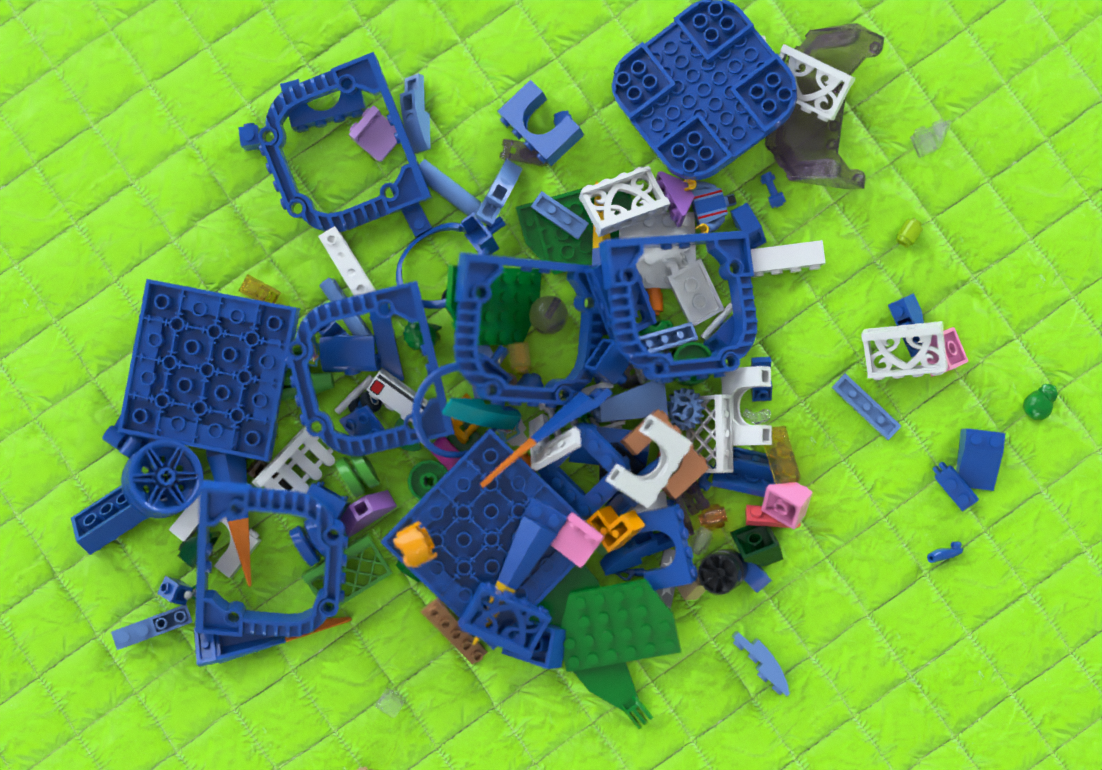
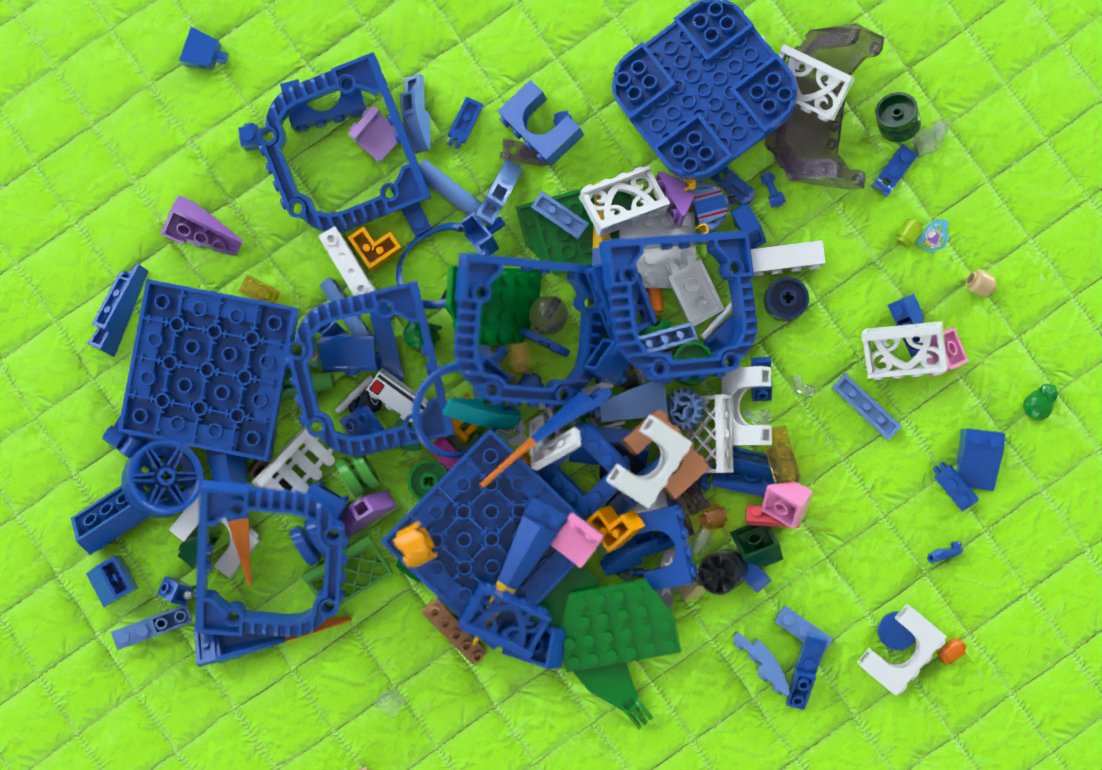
none -> blue slope [86,555,139,607]
none -> blue wedge [88,264,148,357]
none -> medium lavender wedge [160,195,243,255]
none -> blue torso [179,27,229,70]
none -> light orange brick [348,227,403,272]
none -> blue hinge [448,96,484,149]
none -> blue tile [519,327,571,357]
none -> blue piece [710,166,755,204]
none -> dark blue wheel [763,277,809,322]
none -> medium blue plate [774,605,833,654]
none -> blue slope [786,632,827,710]
none -> clear arm [791,374,816,397]
none -> white arch [857,603,947,696]
none -> blue plate [871,144,918,197]
none -> dark green wheel [875,92,921,143]
none -> blue tile [878,611,915,650]
none -> sticker [917,220,949,253]
none -> orange brick [936,637,967,665]
none -> tan head [966,269,996,297]

